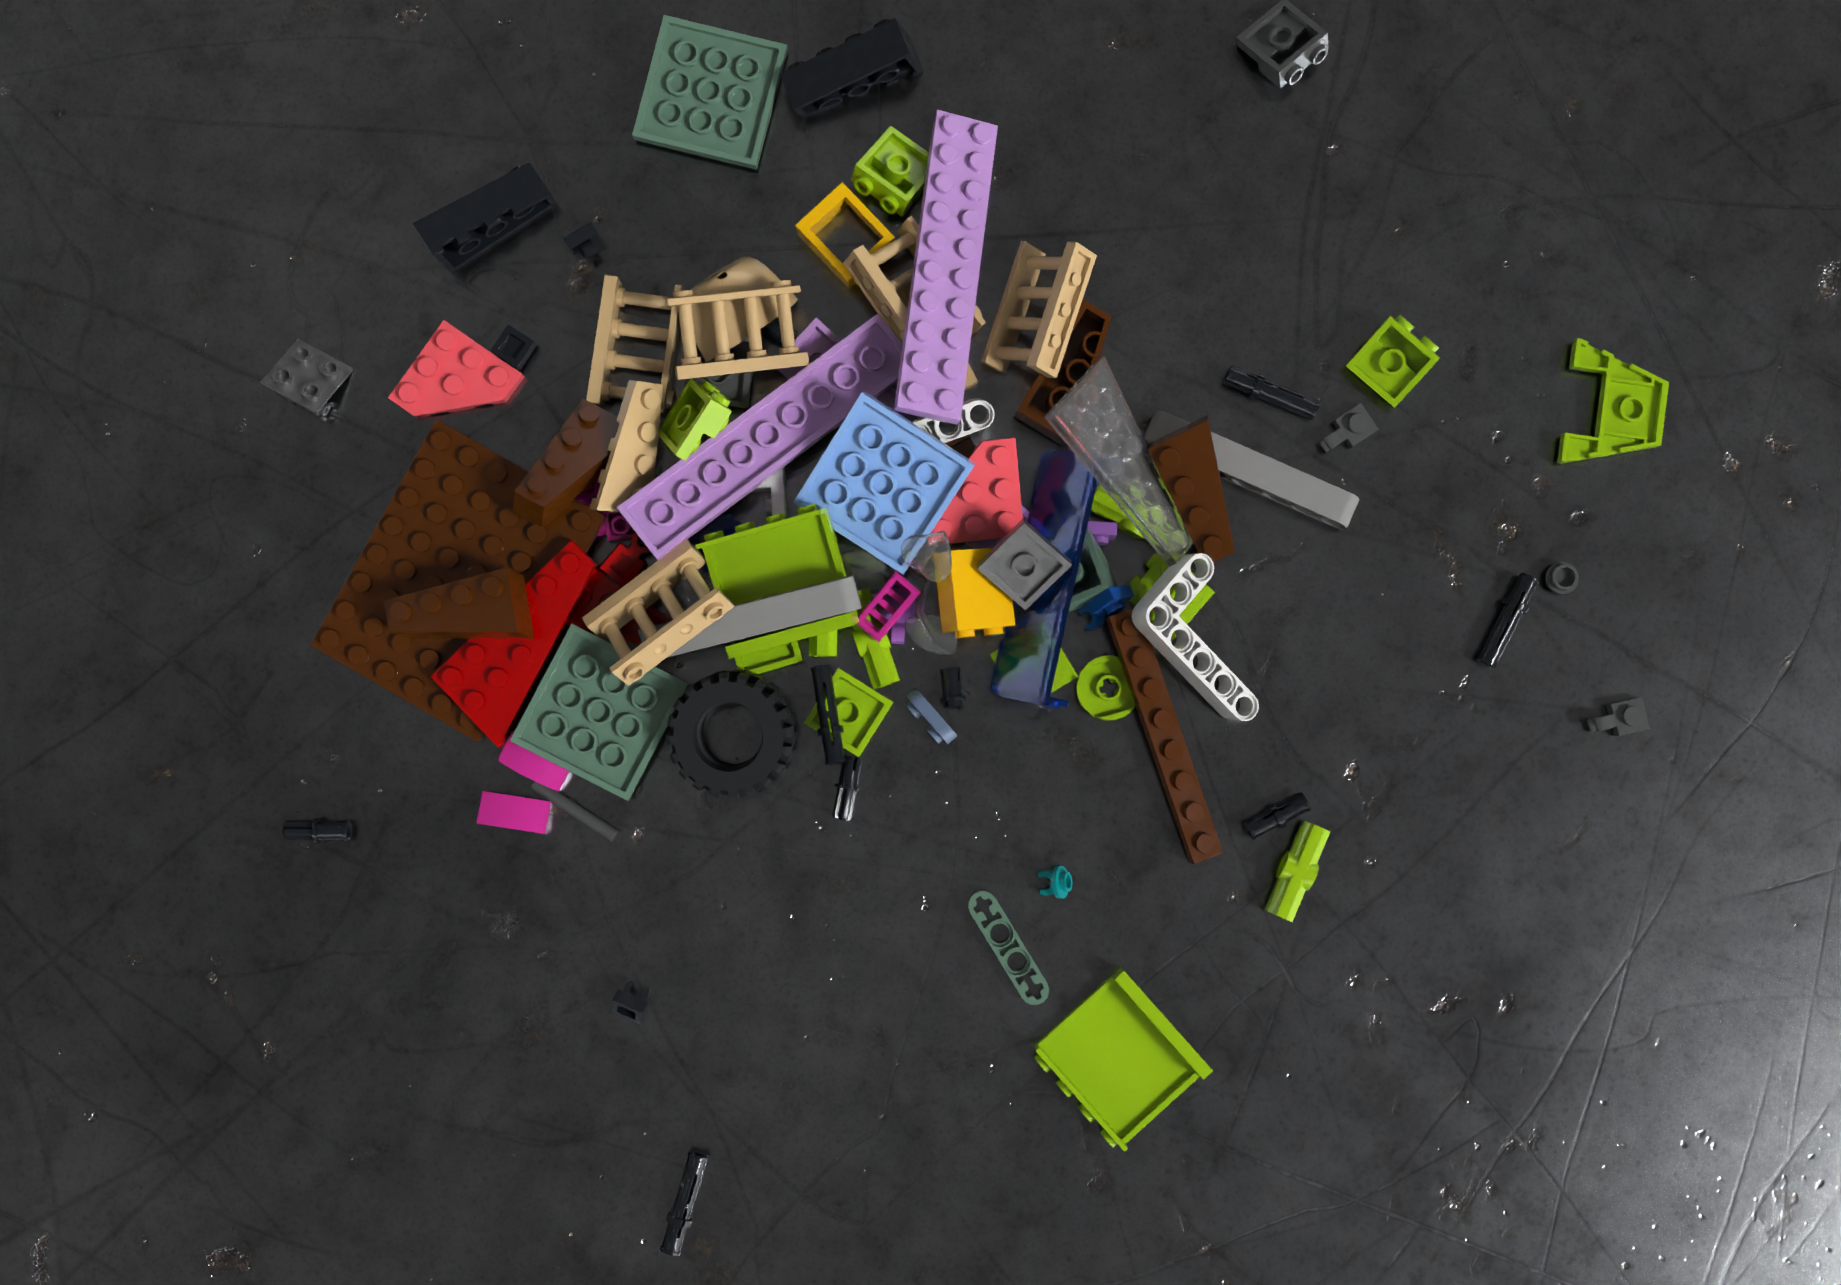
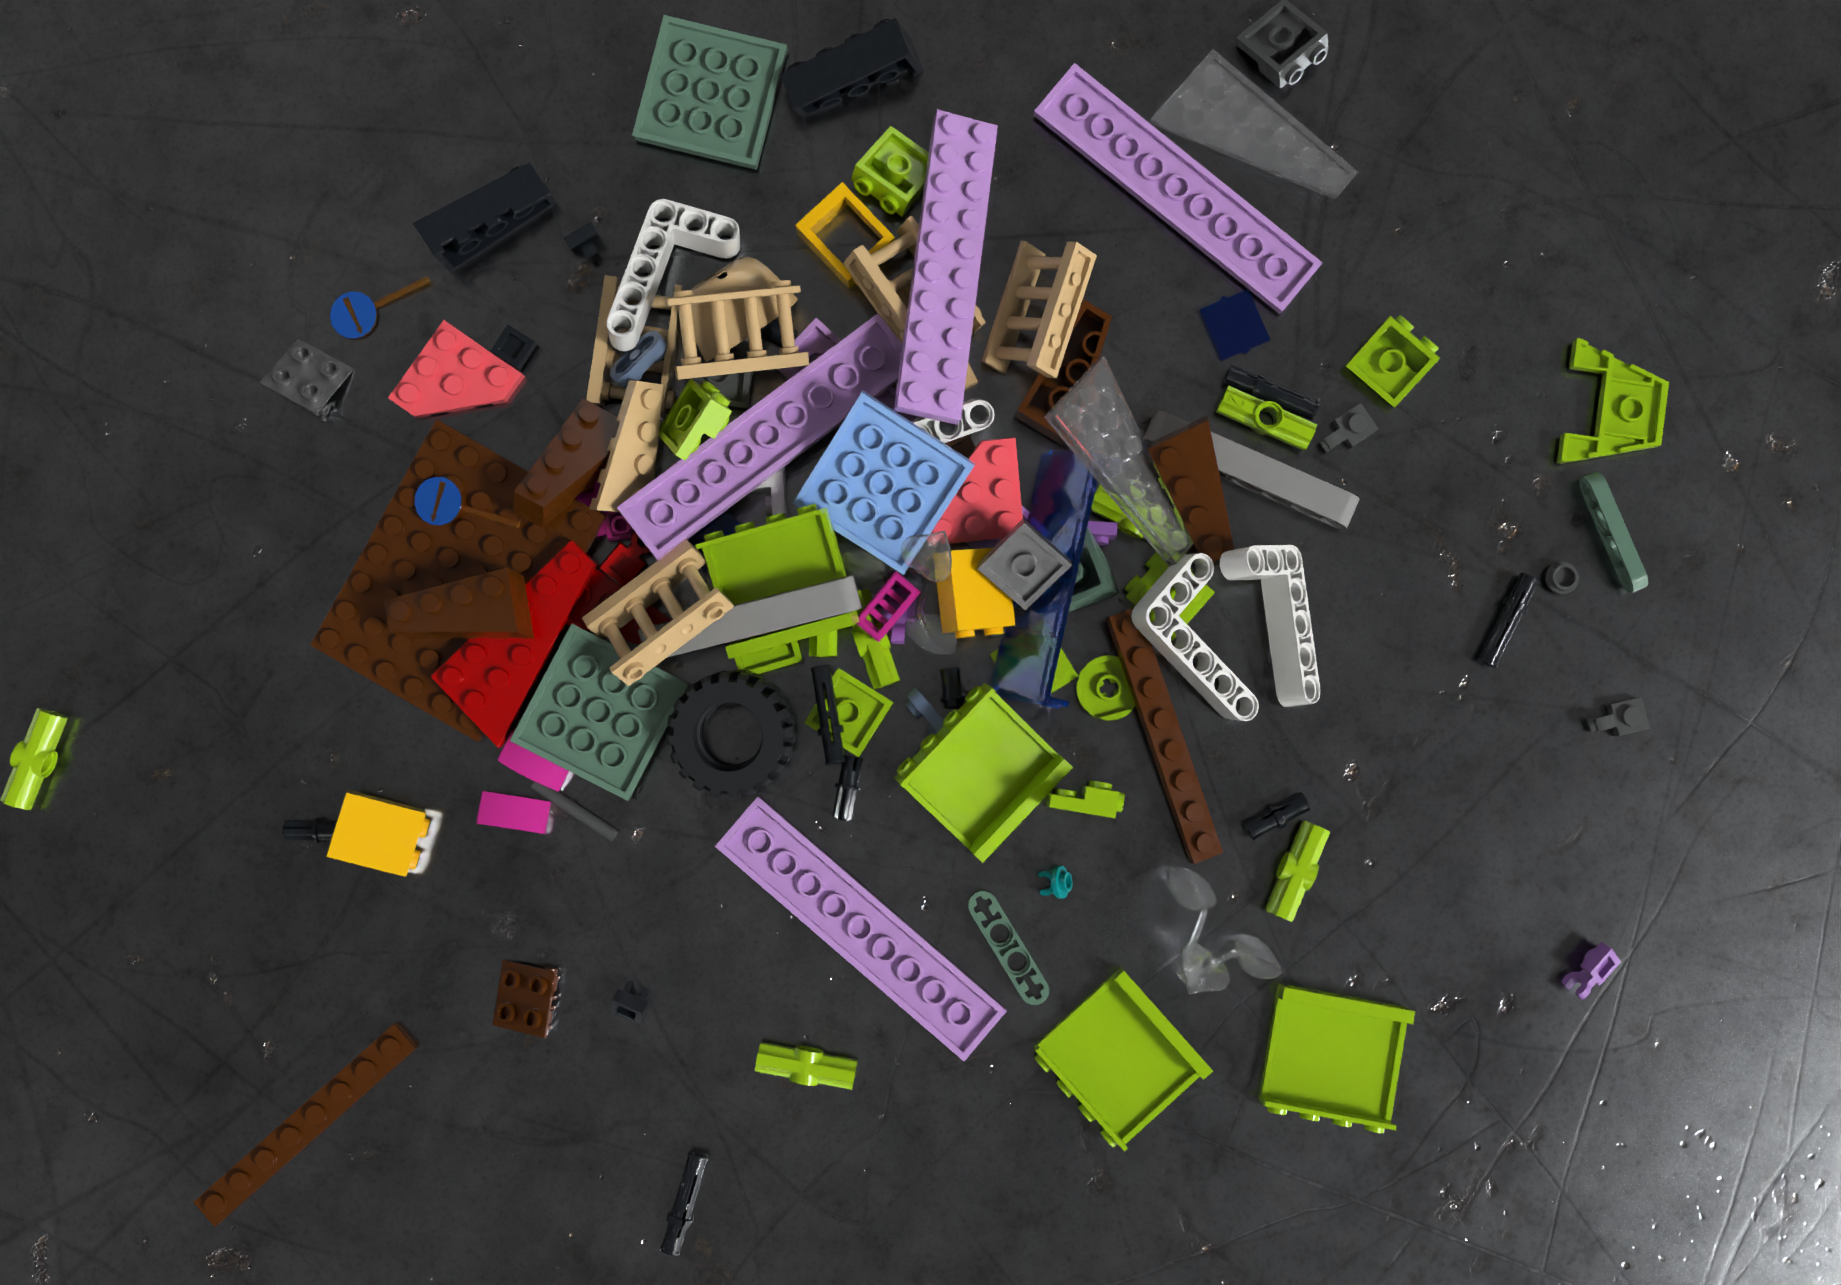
blue plate [1079,585,1135,630] -> none
none -> lime piece [0,708,68,810]
none -> reddish brown plate [193,1022,419,1227]
none -> yellow brick [326,789,430,877]
none -> blue piece [330,277,430,339]
none -> blue piece [414,477,520,527]
none -> reddish brown hinge [492,960,560,1038]
none -> white beam [606,199,740,351]
none -> sand blue plate [610,331,667,387]
none -> lavender plate [715,796,1007,1061]
none -> lime piece [755,1042,858,1090]
none -> lime panel [894,683,1073,863]
none -> lavender plate [1033,63,1323,314]
none -> lime plate [1045,780,1125,818]
none -> clear wing [1149,49,1358,199]
none -> clear plant [1165,867,1282,995]
none -> clear blue piece [1199,289,1271,361]
none -> lime piece [1216,385,1317,451]
none -> white beam [1220,545,1320,707]
none -> lime panel [1258,983,1415,1133]
none -> medium lavender plate [1562,941,1621,1000]
none -> sand green beam [1579,471,1648,593]

